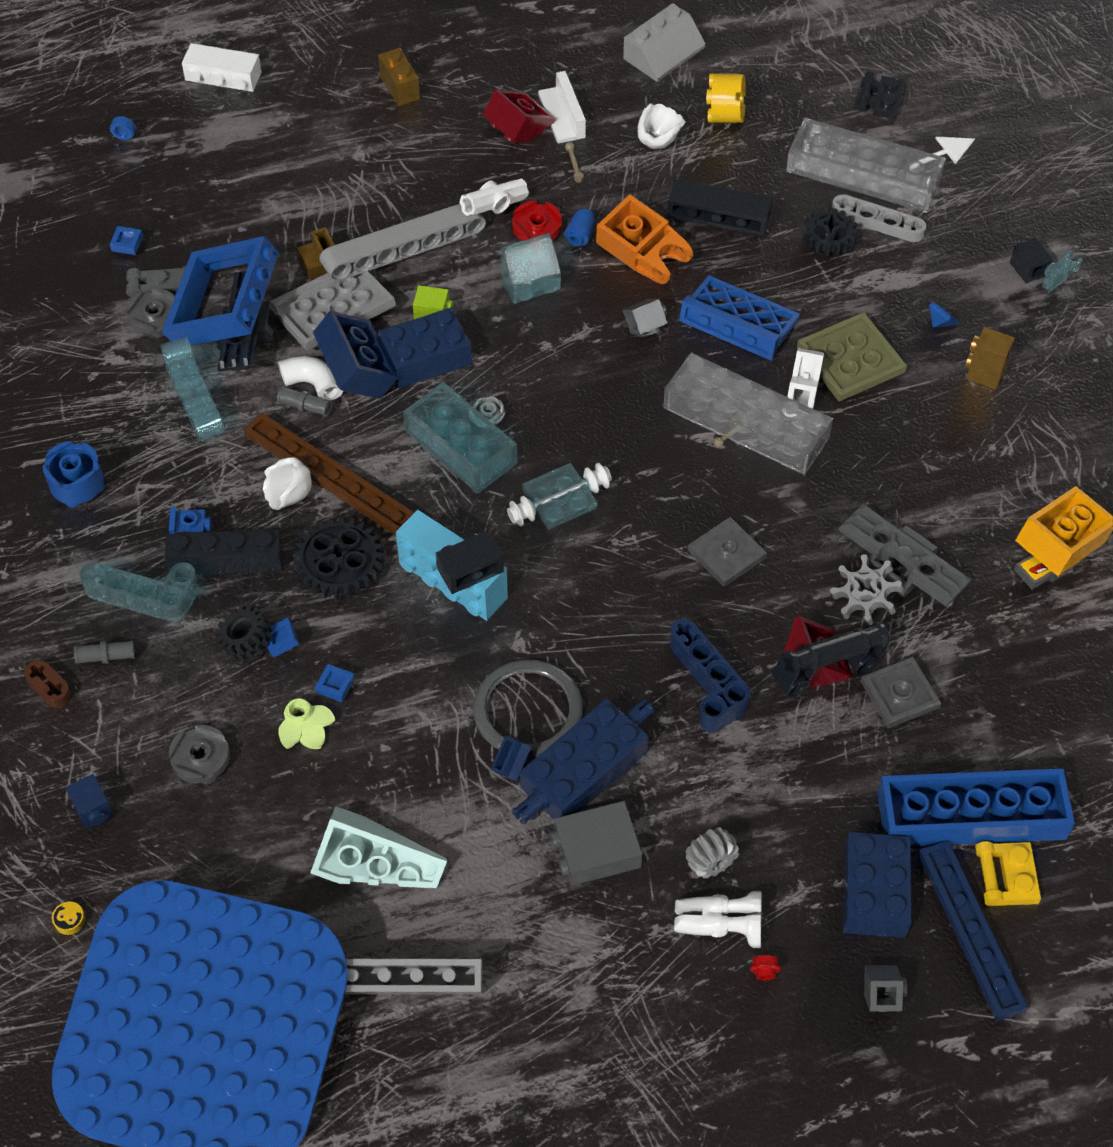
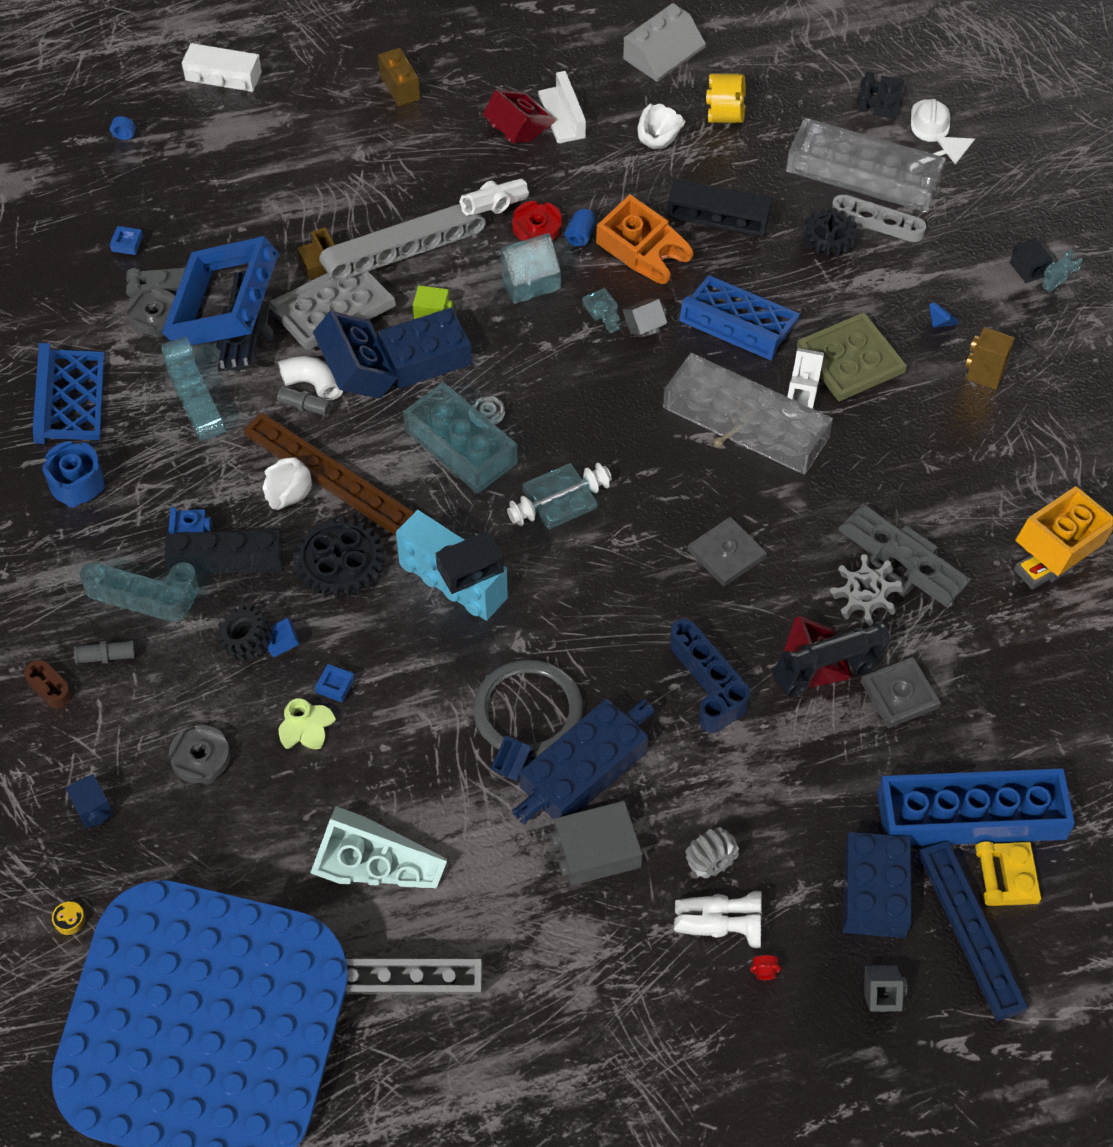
dark tan hinge [565,142,584,182] -> none
none -> blue fence [33,343,104,444]
none -> clear light blue plate [582,288,620,333]
none -> white piece [911,99,950,142]

